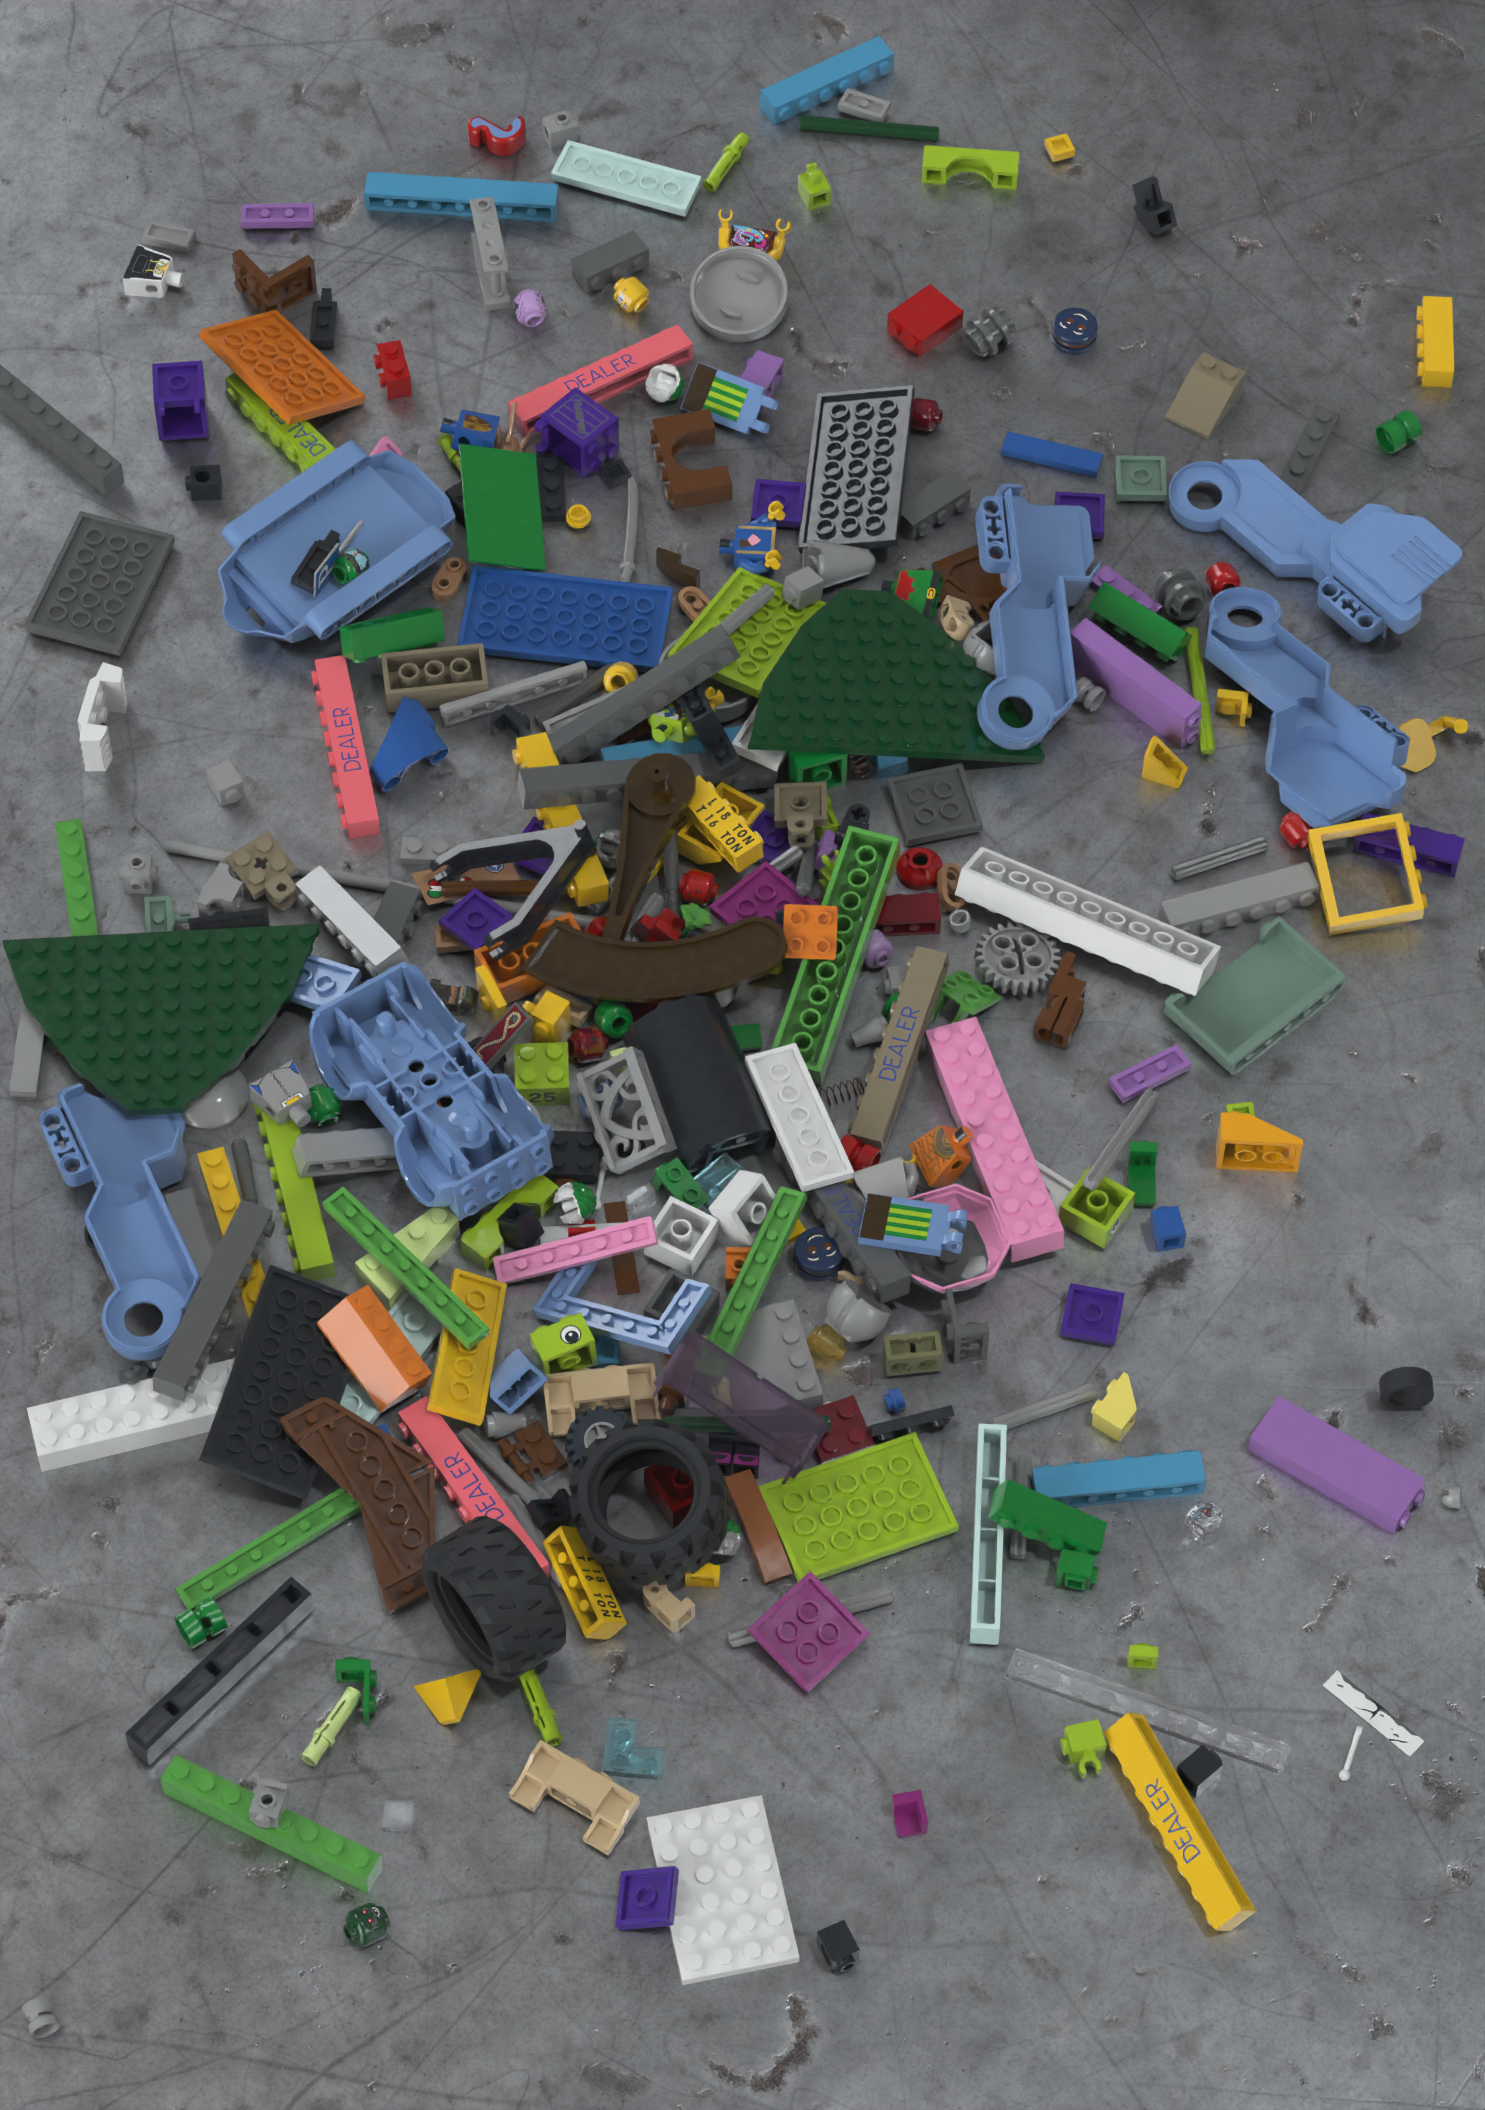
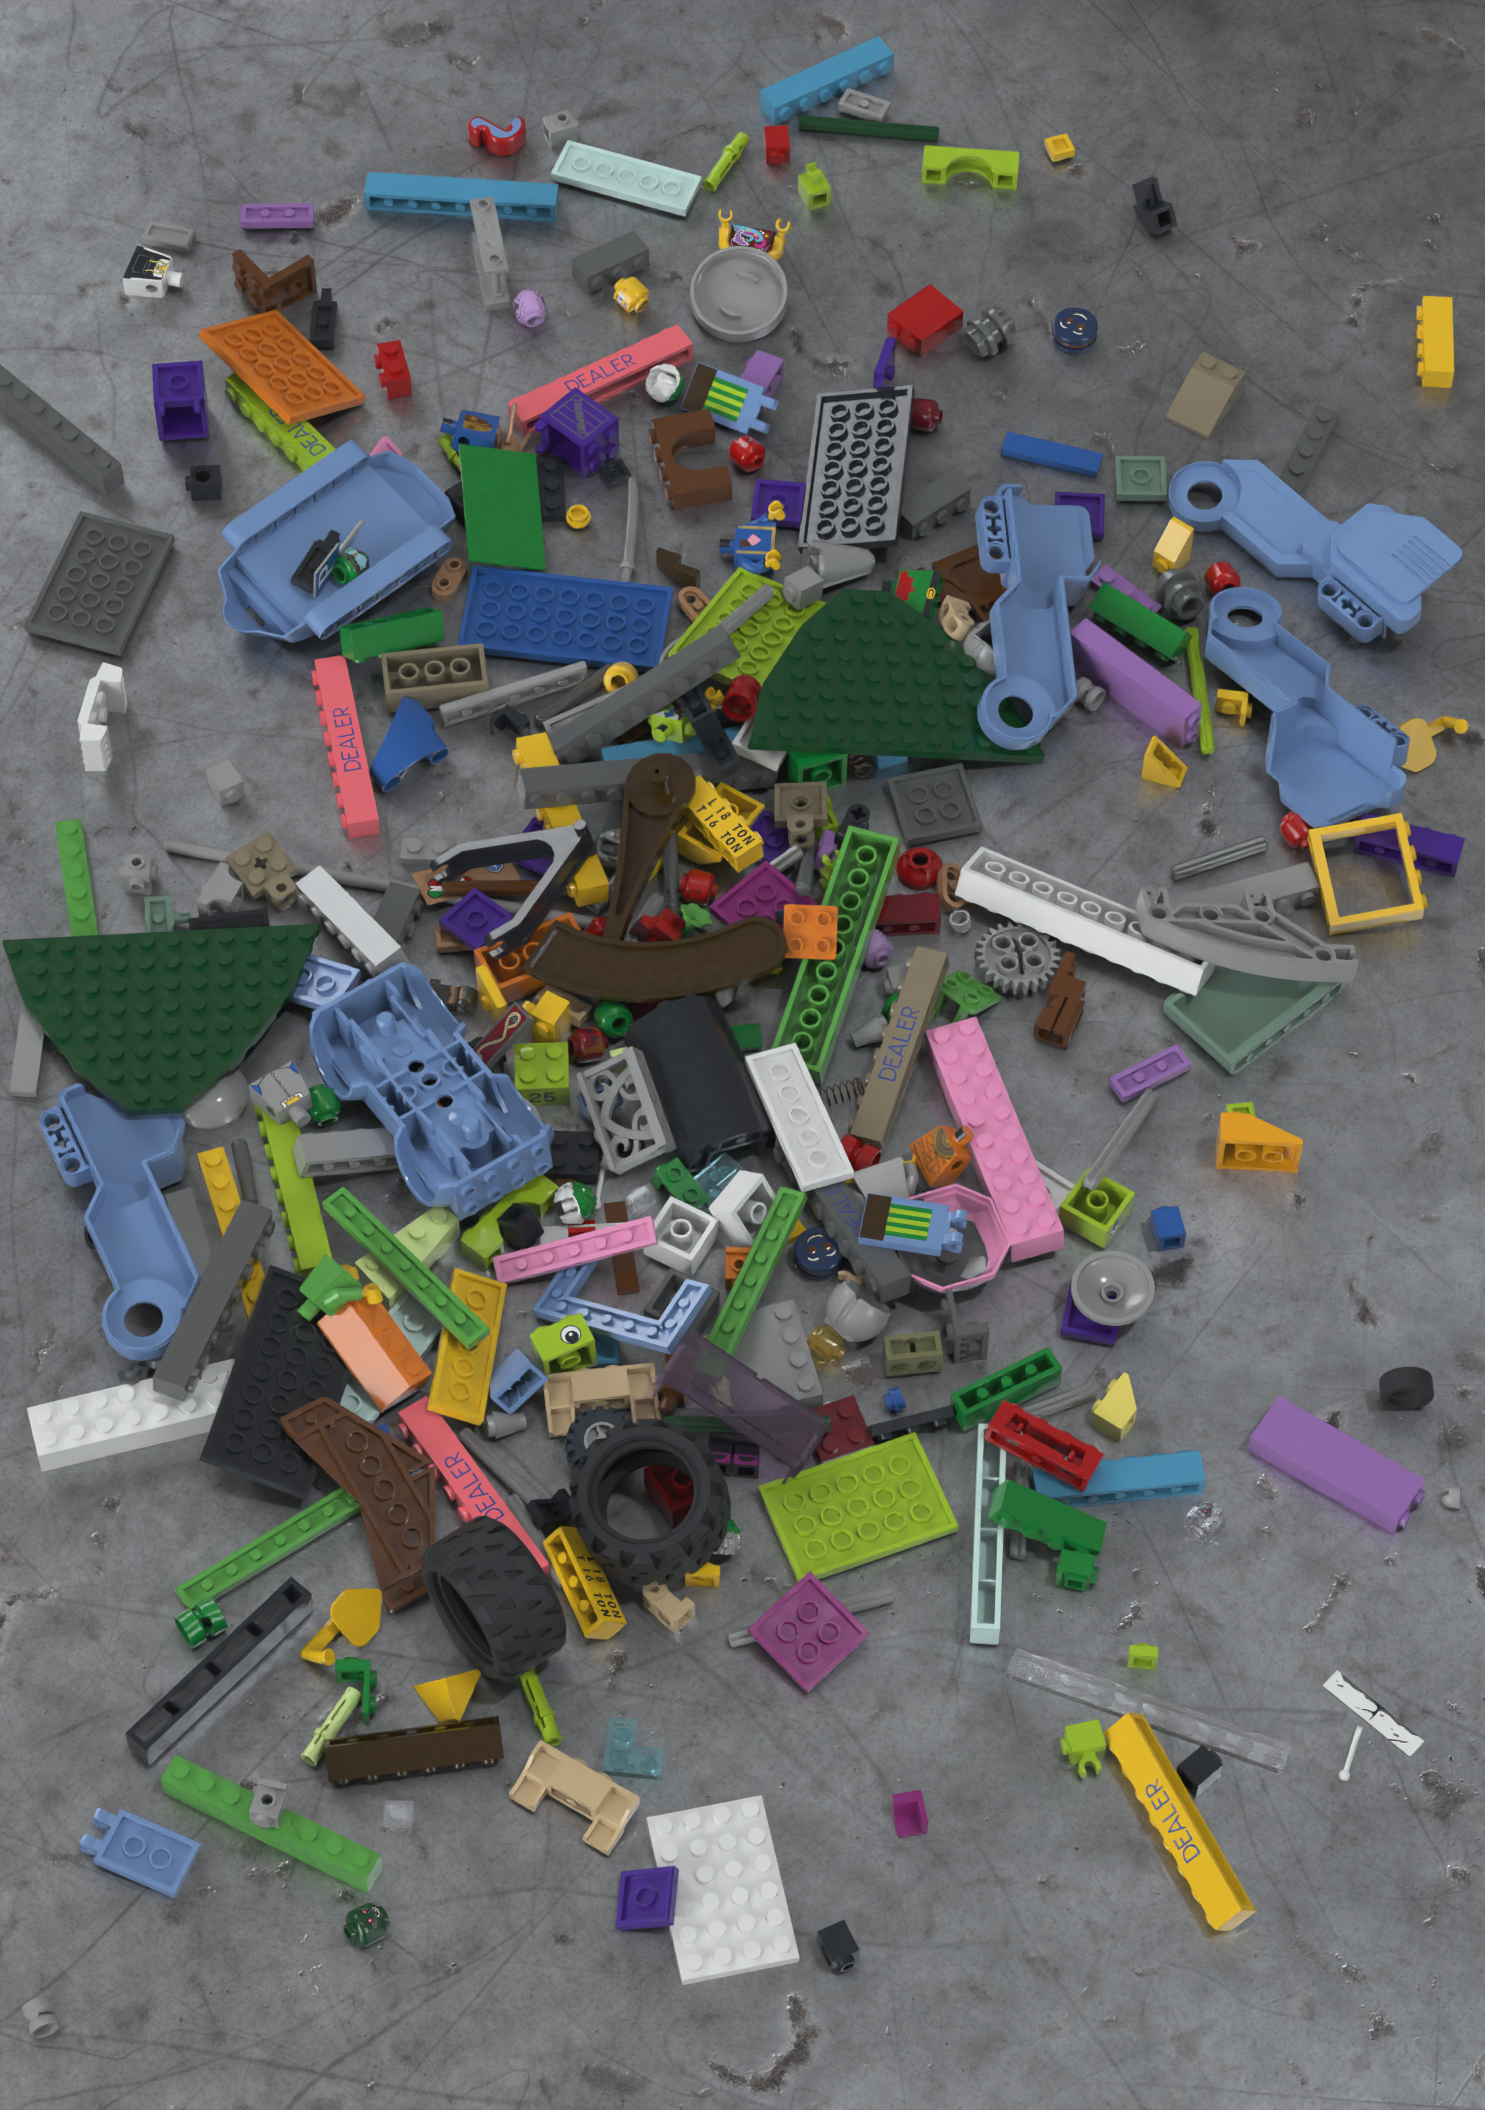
reddish brown plate [497,1420,568,1487] -> none
dark orange slope [725,1469,792,1584] -> none
green bracket [1128,1140,1157,1206] -> none
green wheel [1375,410,1422,454] -> none
none -> medium blue tile [79,1808,201,1899]
none -> bright green torso [297,1254,383,1322]
none -> yellow piece [300,1587,382,1666]
none -> dark brown brick [324,1716,504,1784]
none -> red wheel [722,675,761,722]
none -> red head [729,435,766,472]
none -> red brick [764,125,790,164]
none -> dark purple plate [873,337,896,388]
none -> green brick [950,1347,1062,1432]
none -> red brick [984,1400,1104,1493]
none -> light grey dish [1071,1251,1155,1326]
none -> light grey piece [1136,888,1359,983]
none -> yellow slope [1152,516,1194,574]

